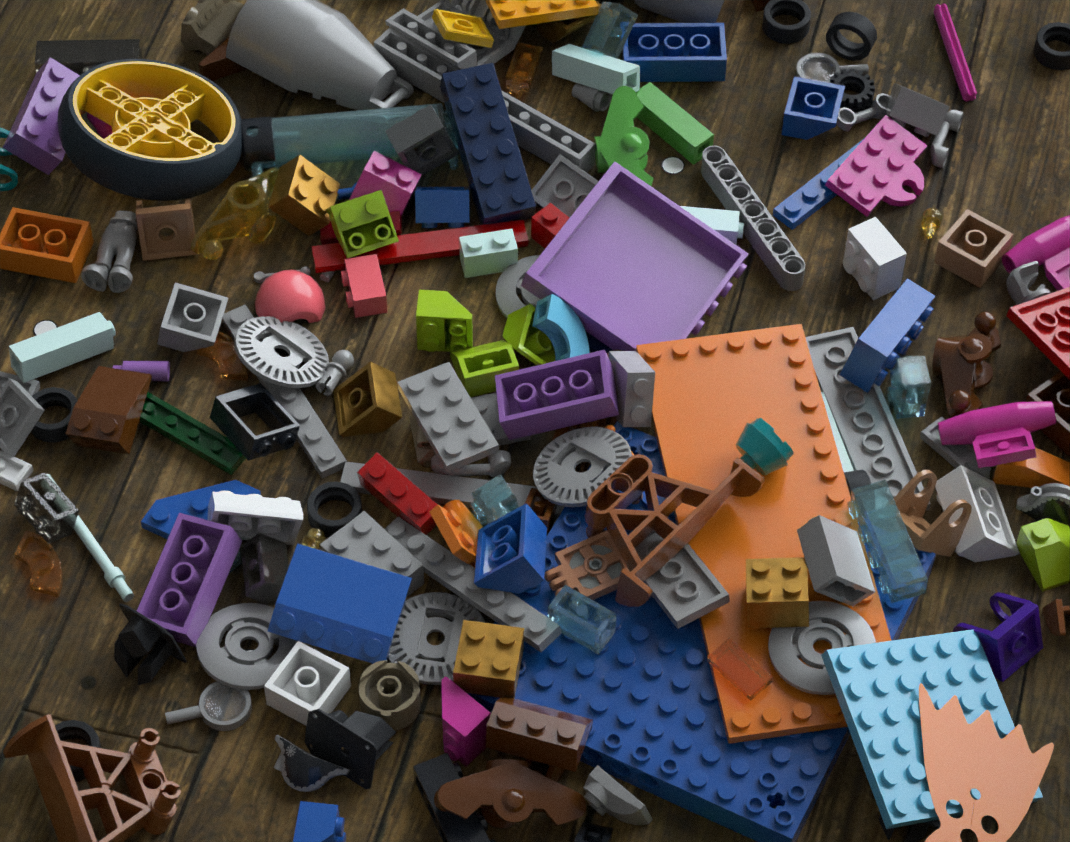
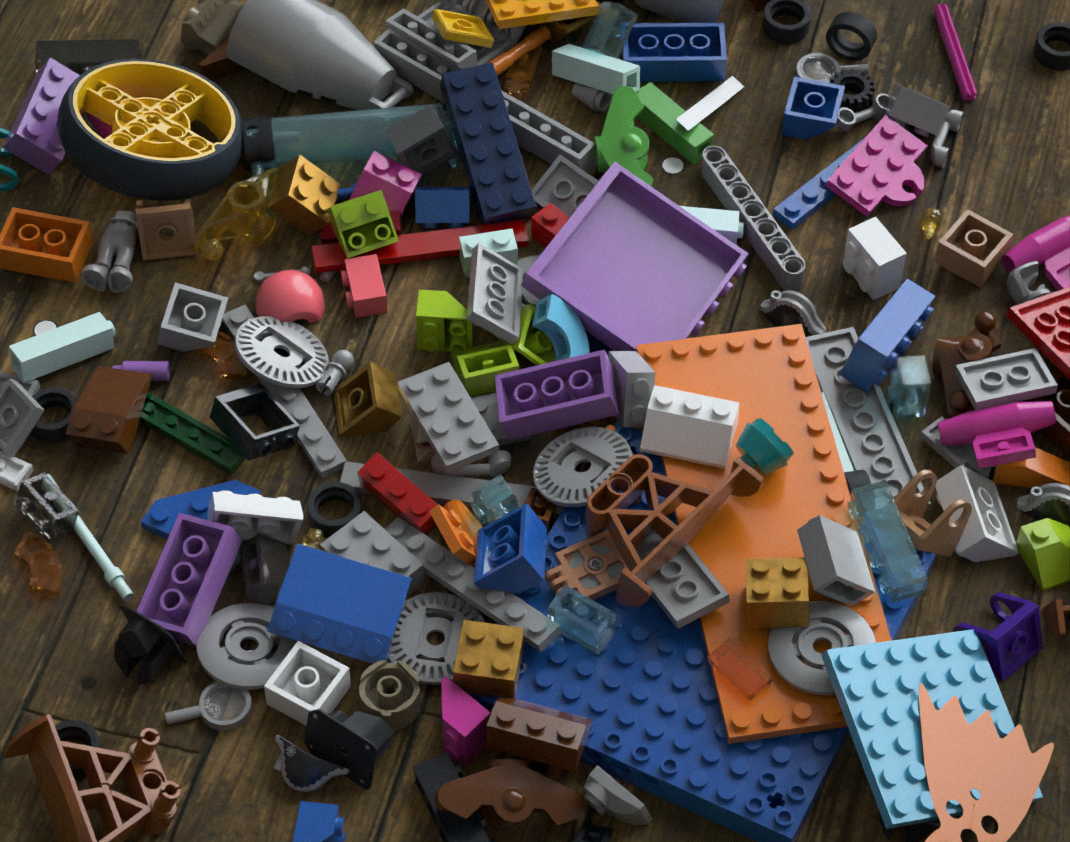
none -> light grey plate [467,243,523,345]
none -> orange piece [489,25,551,76]
none -> white slope [640,385,739,469]
none -> white sticker [676,76,744,131]
none -> light grey hat [759,290,827,337]
none -> light grey plate [955,348,1057,410]

